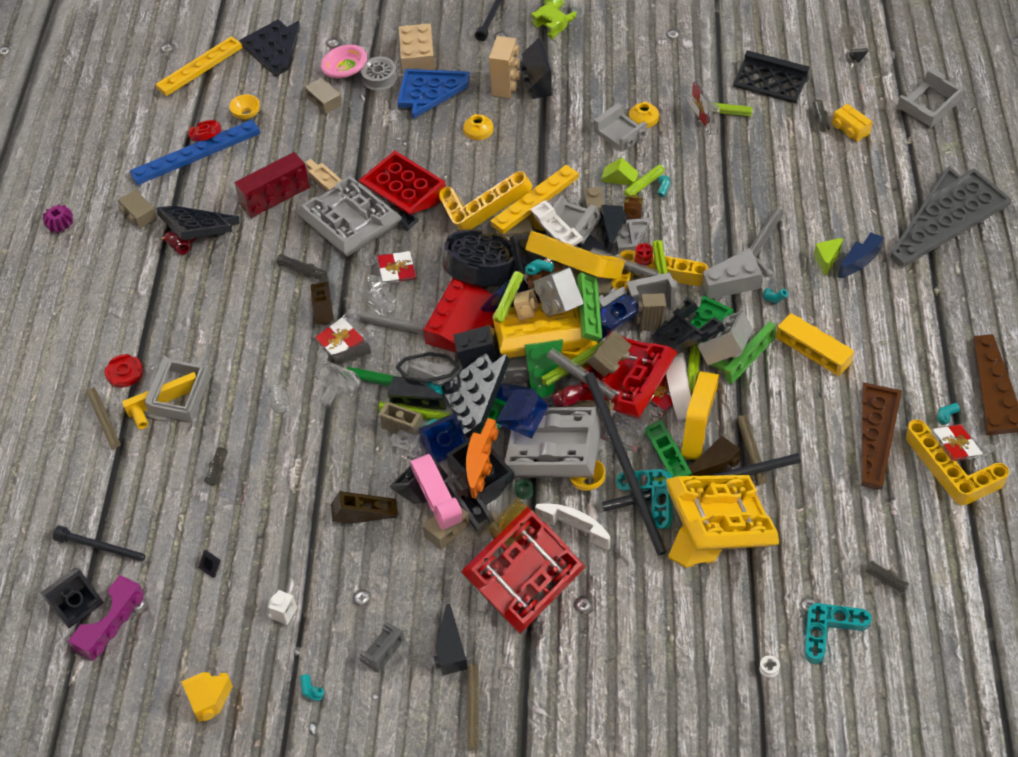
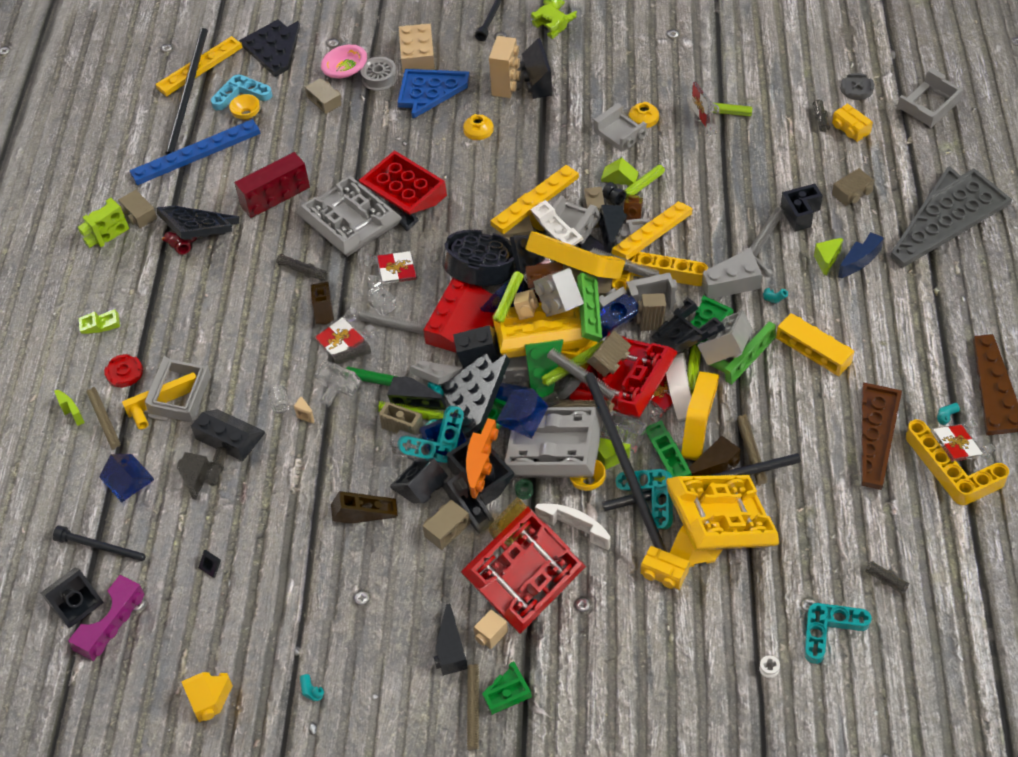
magenta gear [42,204,73,234] -> none
red tile [188,120,221,141] -> none
white brick [268,590,297,625] -> none
tan hinge [305,159,342,192] -> none
dark grey hinge [359,622,405,673] -> none
black piece [396,352,459,383] -> none
bright pink beam [410,453,462,530] -> none
yellow beam [439,171,533,231] -> none
teal arm [525,259,554,275] -> none
dark red animal [553,384,587,407] -> none
red wheel [635,243,653,266] -> none
lime axle [652,240,668,275] -> none
teal arm [657,175,670,197] -> none
black fence [733,50,810,104] -> none
black slope [848,48,869,63] -> none
none -> lime slope [54,389,85,426]
none -> lime hips [77,198,130,248]
none -> lime slope [78,309,120,334]
none -> clear blue slope [99,454,154,503]
none -> black piece [165,28,208,155]
none -> clear smoke slope [177,452,211,500]
none -> black slope [191,409,265,462]
none -> medium azure beam [211,75,272,110]
none -> tan slope [294,397,315,423]
none -> teal beam [397,406,464,463]
none -> tan brick [474,610,508,649]
none -> green wing [482,661,532,715]
none -> lime slope [597,438,631,470]
none -> black wheel [602,182,626,206]
none -> yellow plate [612,201,693,261]
none -> yellow brick [640,546,690,590]
none -> black brick [780,183,823,232]
none -> dark tan brick [832,168,874,206]
none -> dark grey tile [840,73,875,100]

